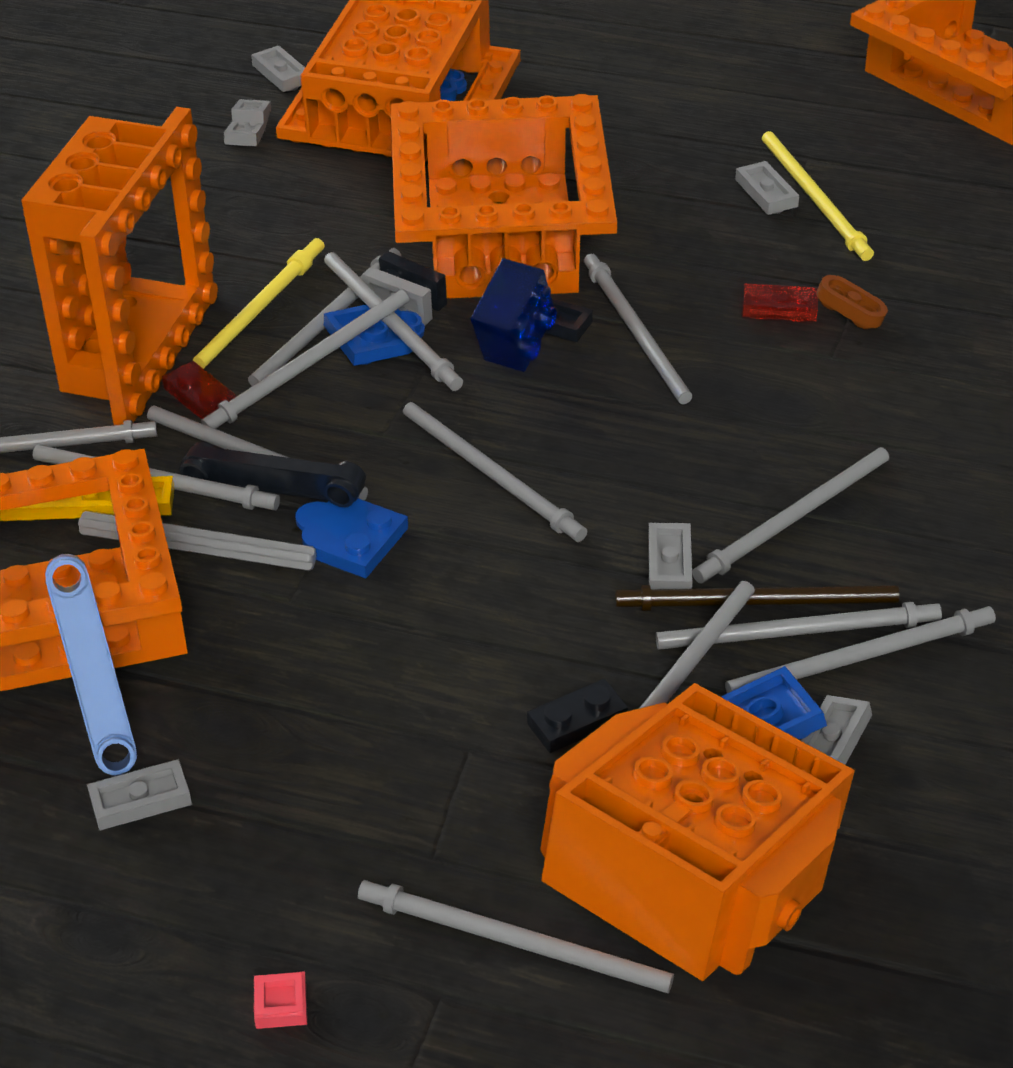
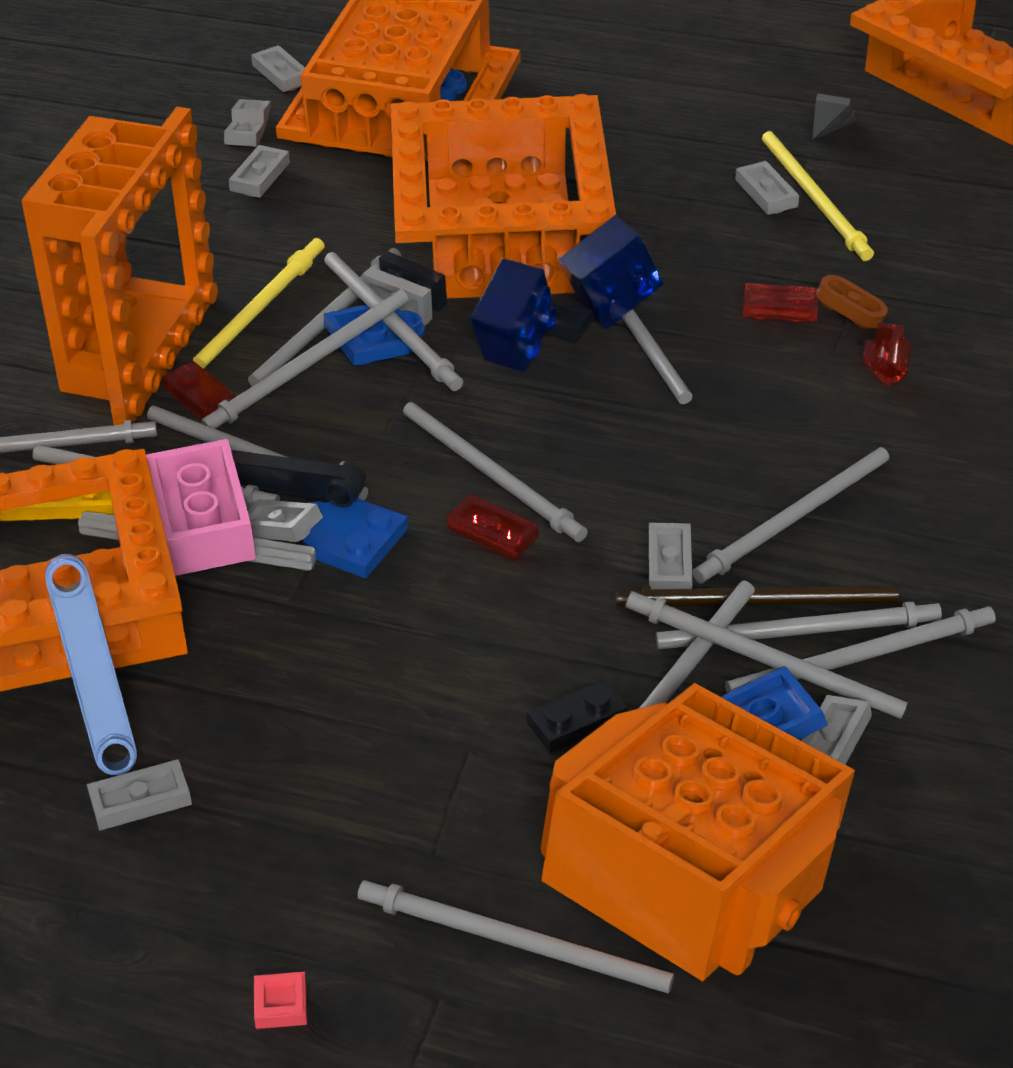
none -> bright pink brick [146,439,256,576]
none -> light grey plate [229,145,290,198]
none -> light grey plate [247,500,323,542]
none -> clear red plate [447,494,539,560]
none -> clear blue brick [558,215,664,329]
none -> light grey bar [625,591,908,719]
none -> dark grey slope [812,93,856,140]
none -> clear red piece [863,323,912,386]

